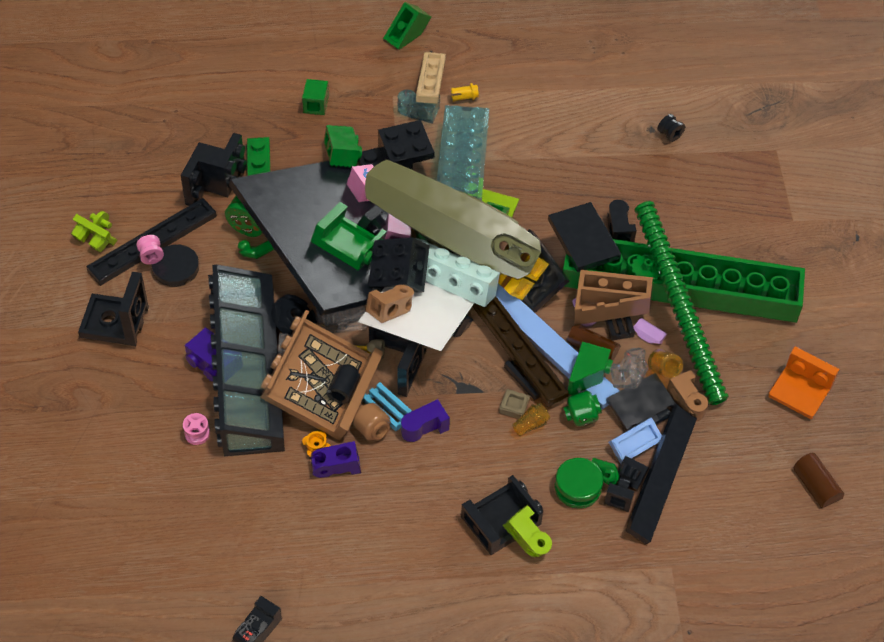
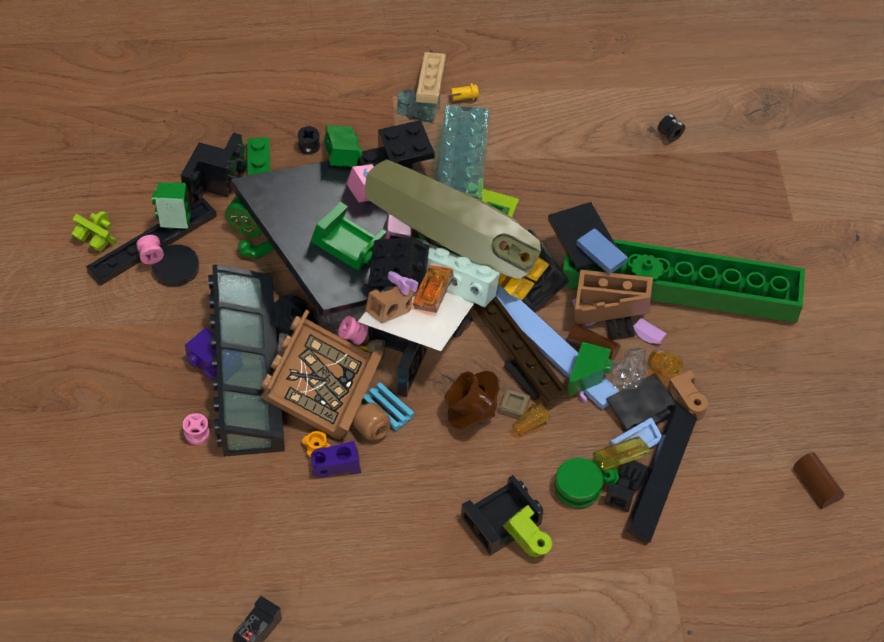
black bracket [78,272,149,346] -> none
green brick [302,79,329,115] -> none
black brick [326,364,361,404] -> none
black tile [357,205,386,236] -> none
green slope [383,2,432,50] -> none
dark purple leg [401,399,450,442] -> none
green head [564,391,602,427] -> none
black leg [607,199,637,242] -> none
green piece [634,201,729,405] -> none
orange bracket [768,346,840,419] -> none
none -> brick [152,181,191,229]
none -> black wheel [298,126,320,155]
none -> bright pink wheel [338,316,368,345]
none -> lavender piece [387,271,418,296]
none -> clear orange plate [413,265,454,313]
none -> reddish brown helmet [445,371,500,429]
none -> medium blue tile [577,228,628,275]
none -> clear yellow tile [593,436,650,471]

